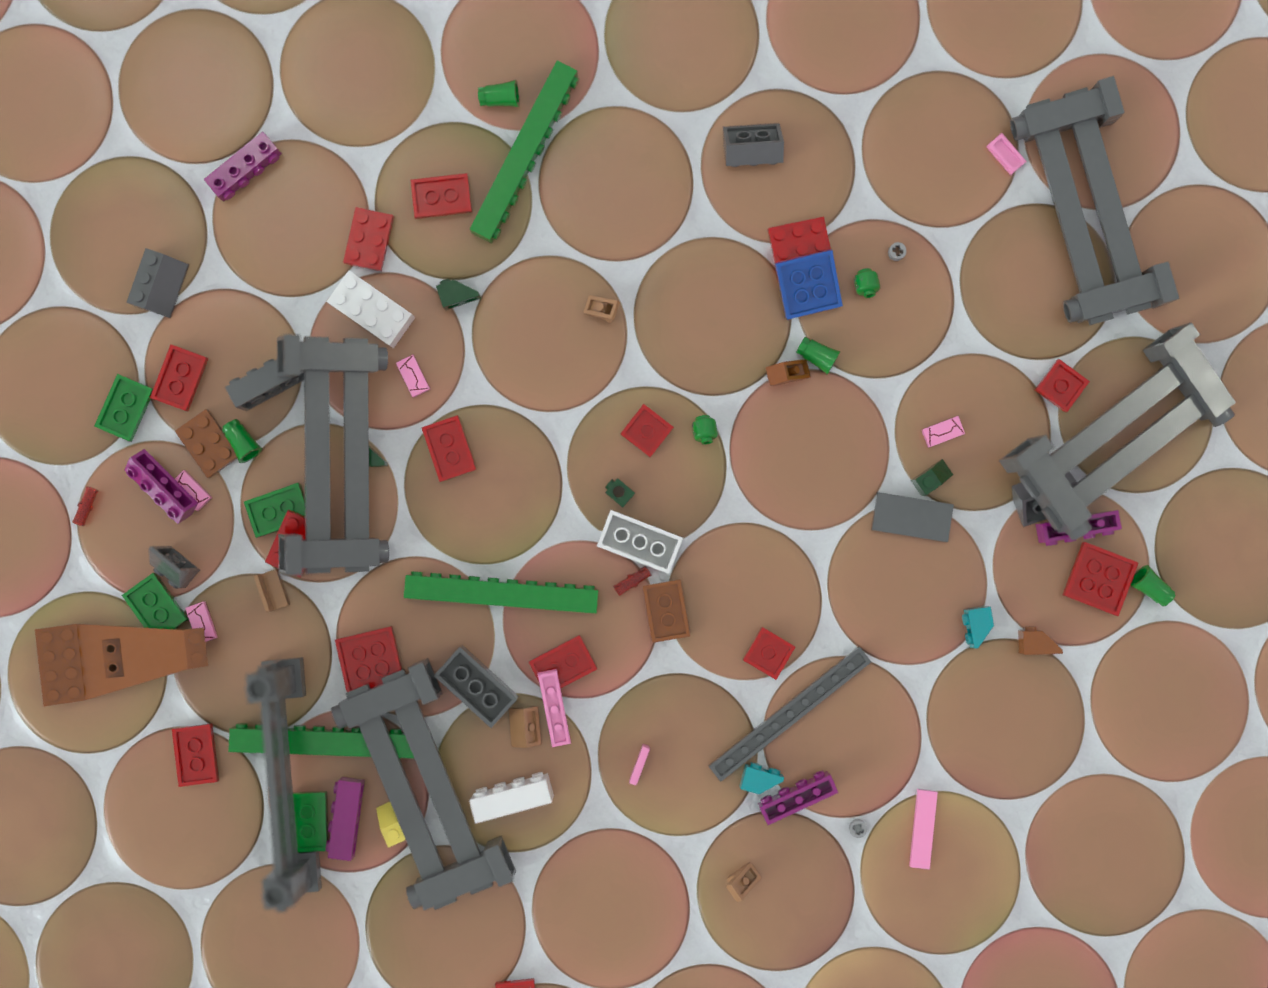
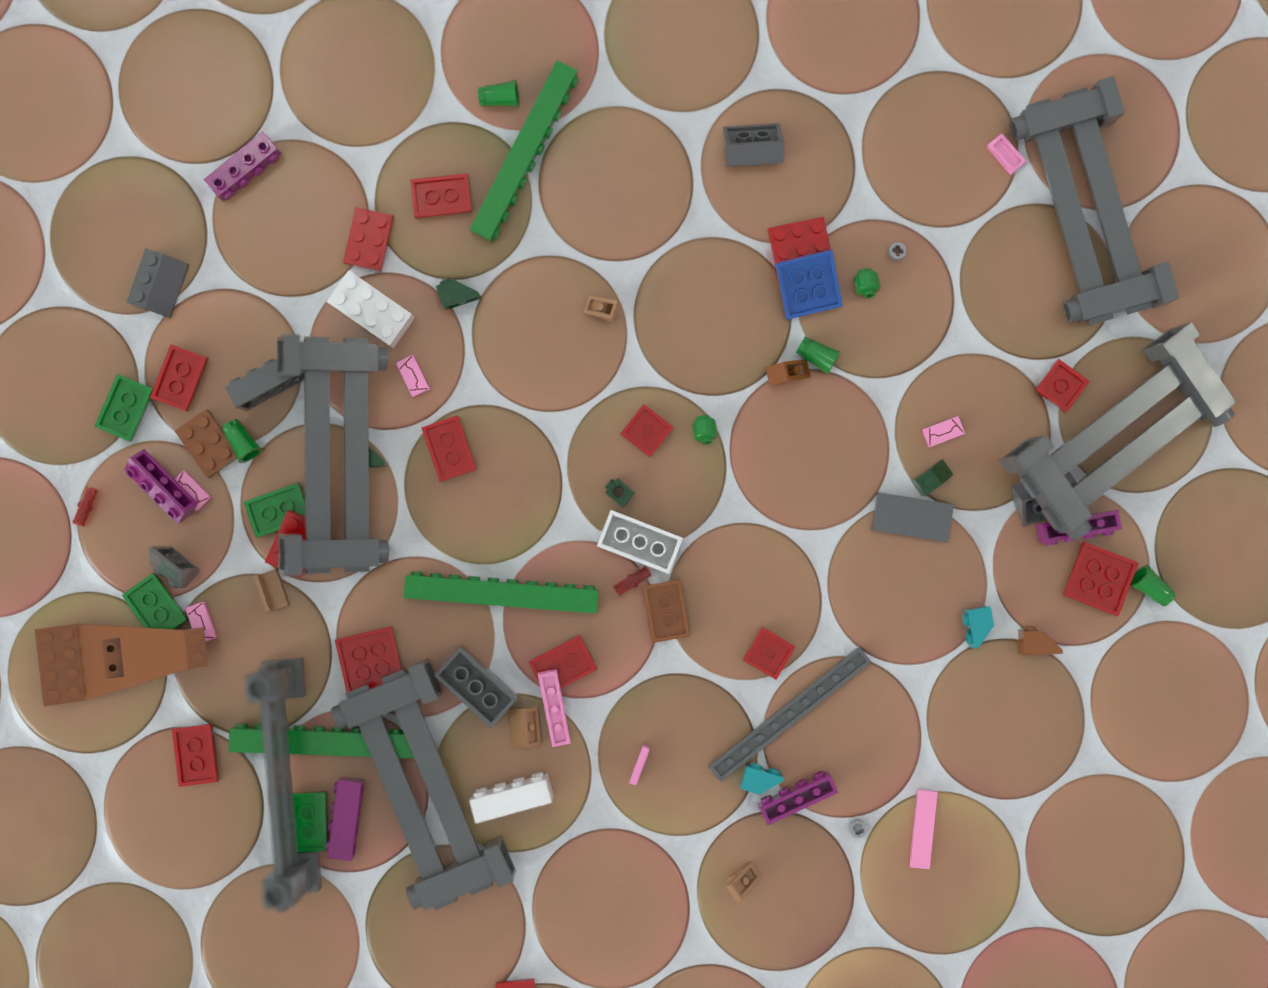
light yellow slope [376,802,406,848] -> none

